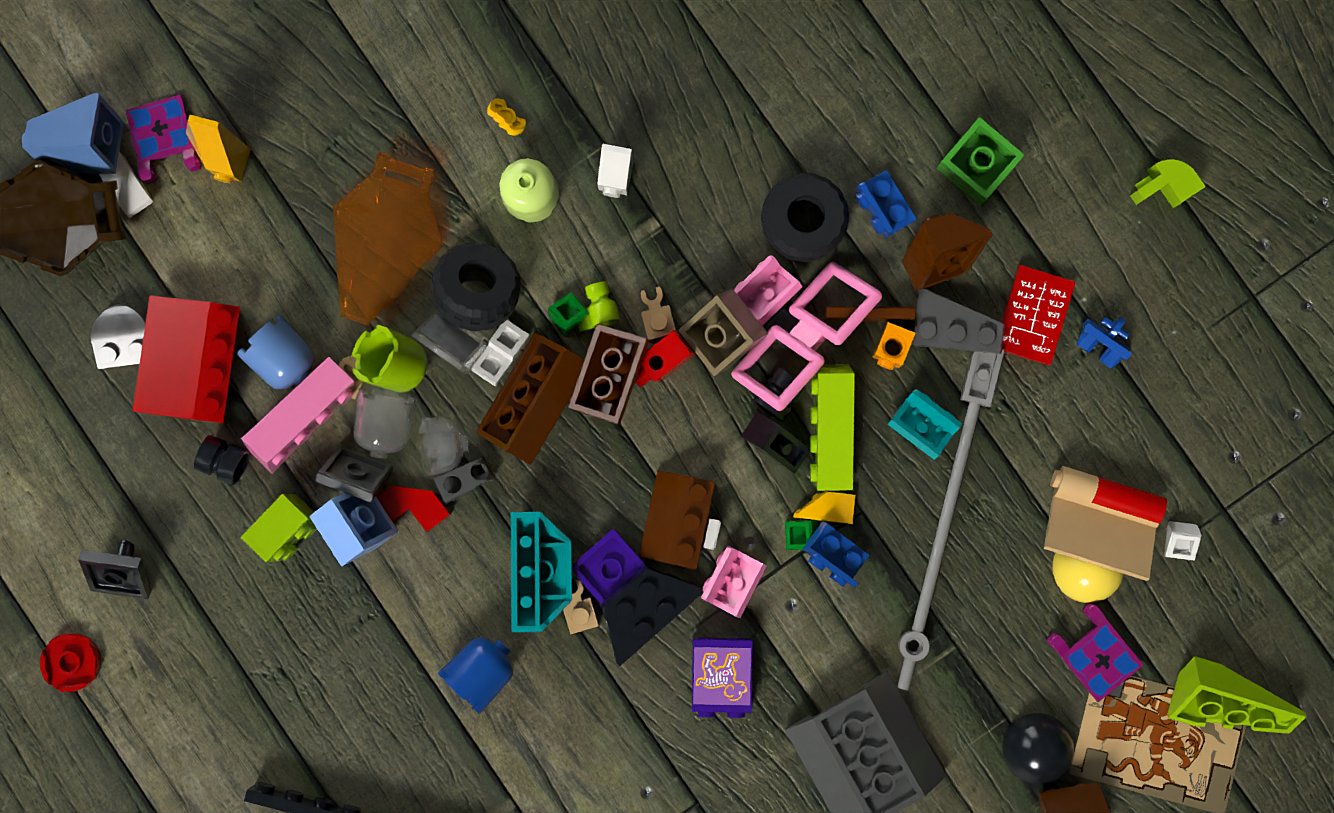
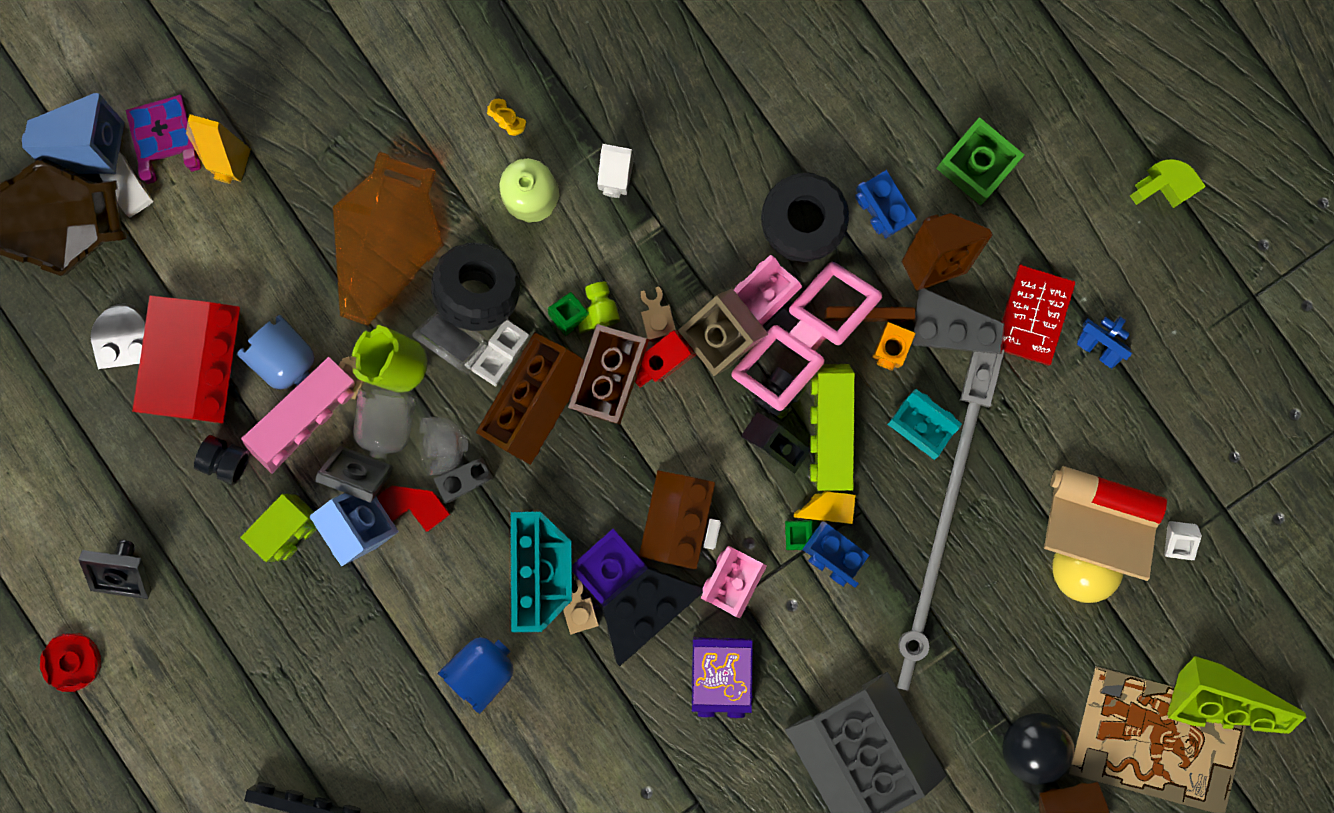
magenta flag [1047,603,1143,702] -> none

